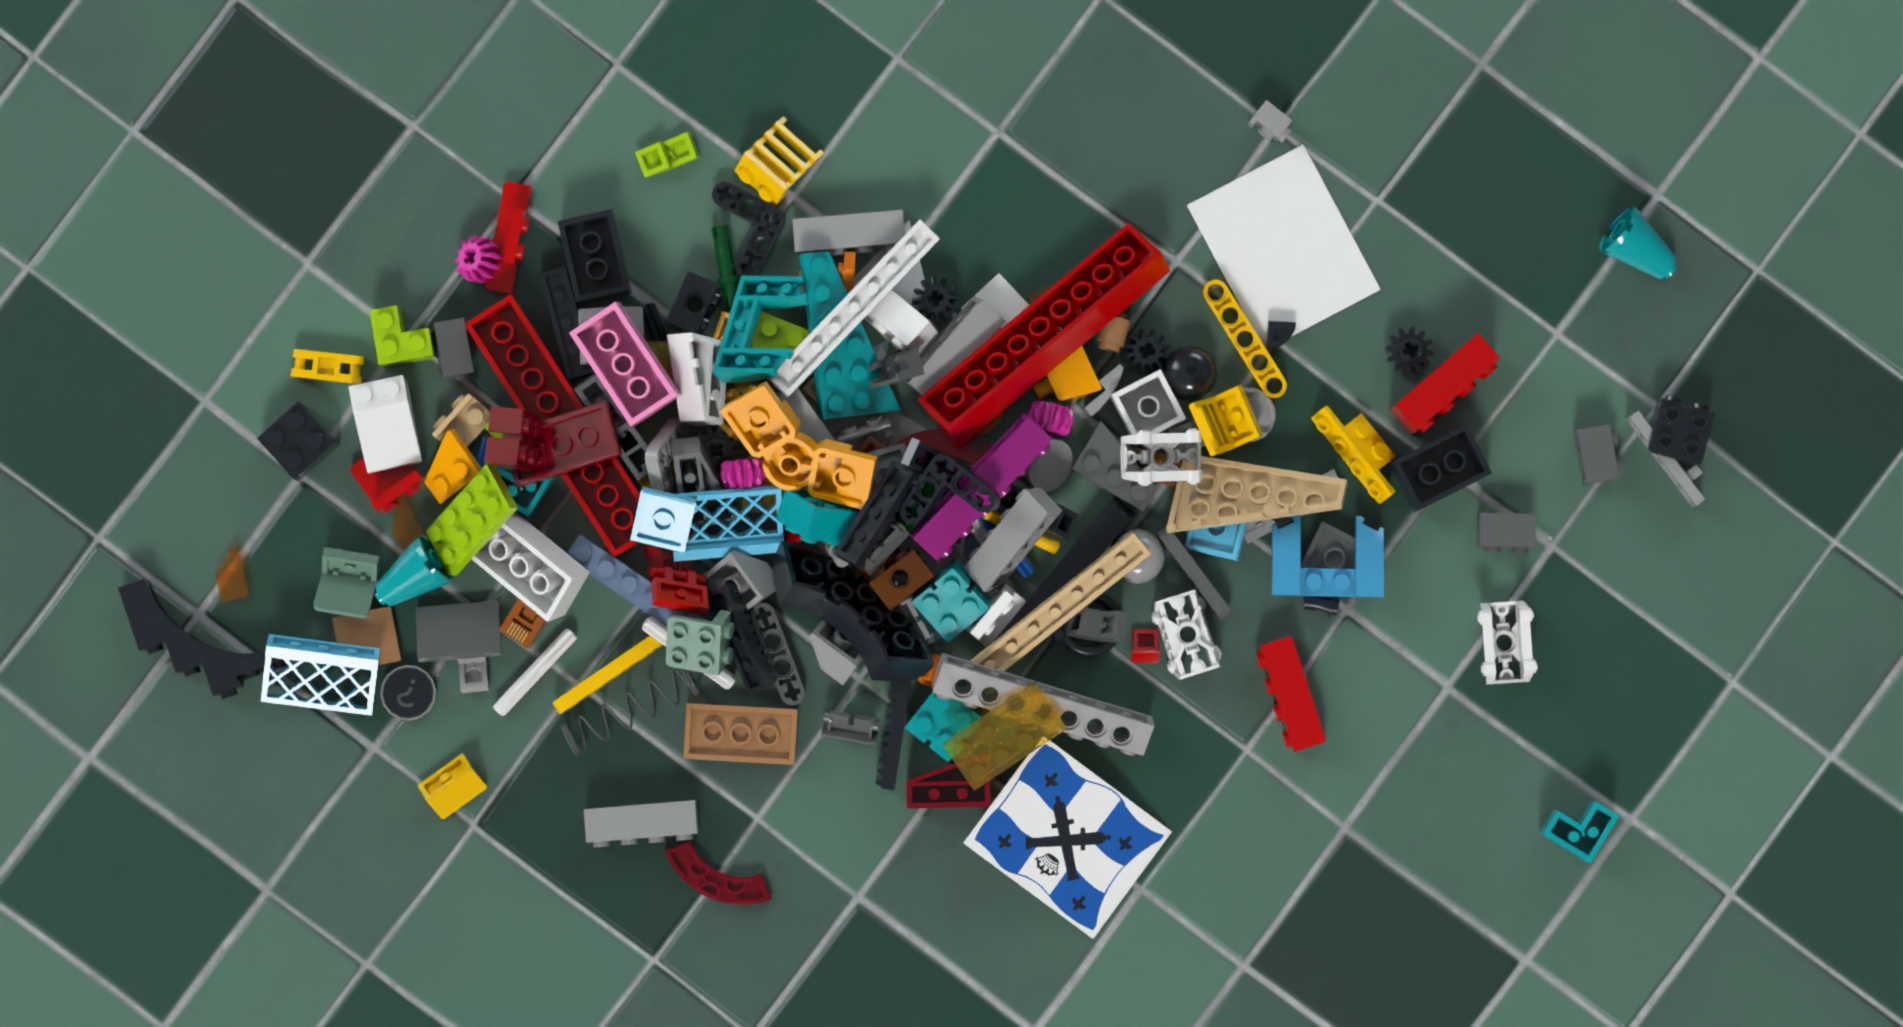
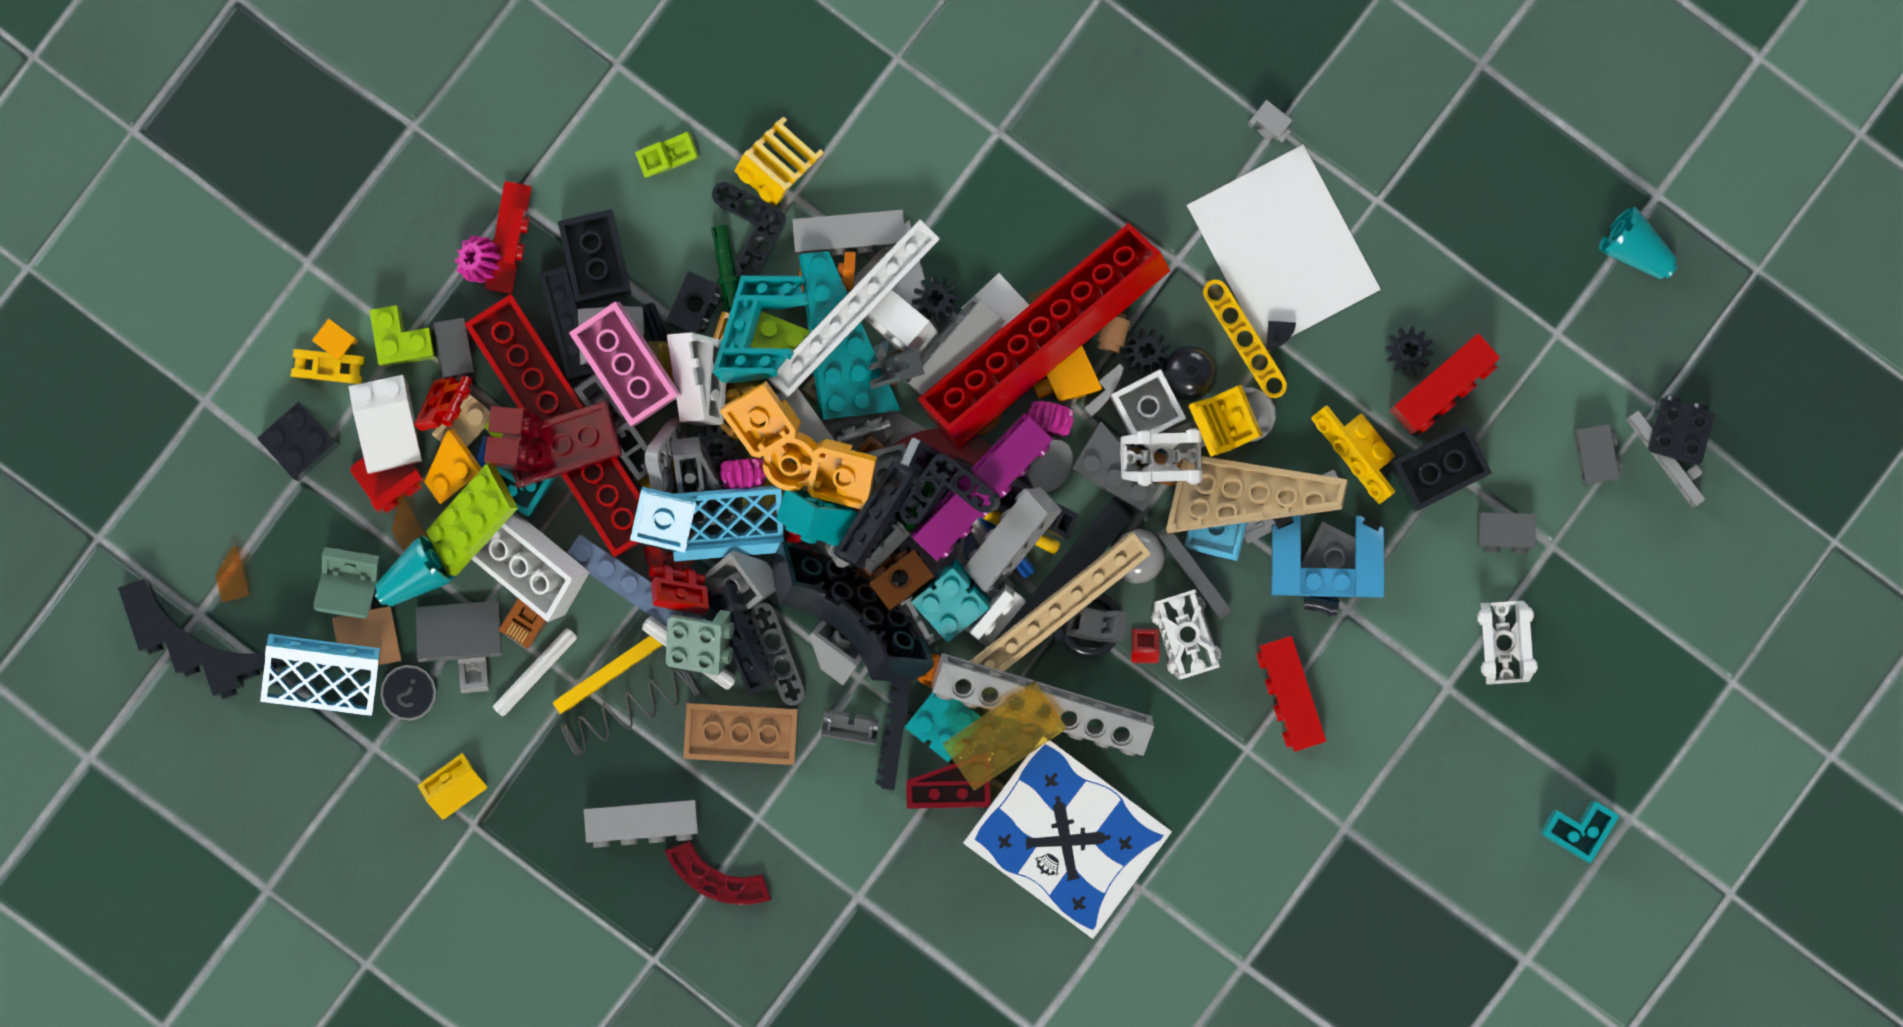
none -> light orange panel [312,319,358,360]
none -> red plate [414,376,472,431]

